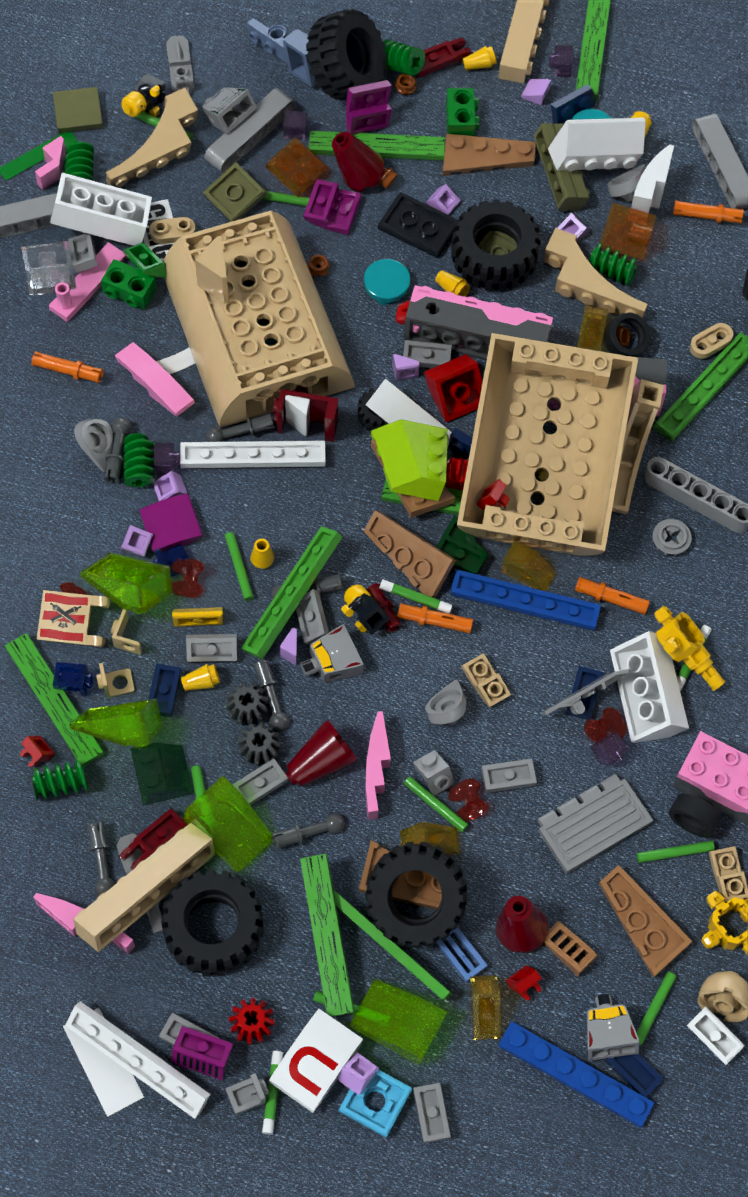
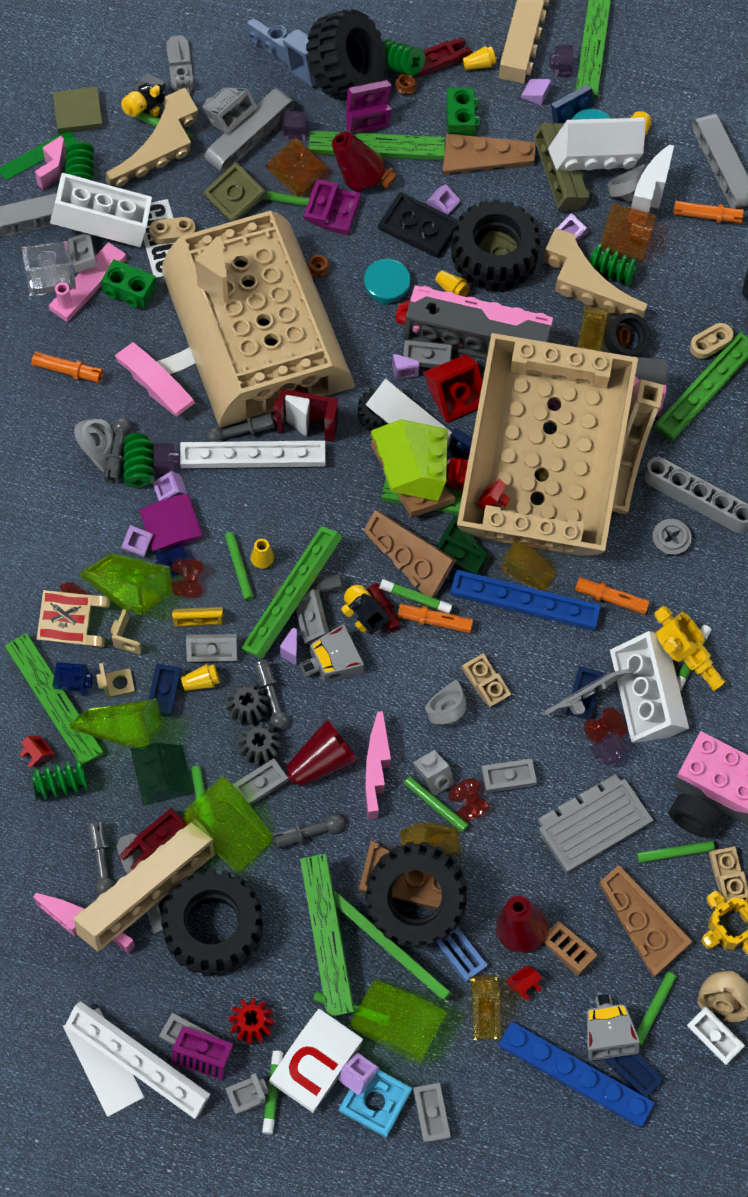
green slope [123,242,167,278] -> none

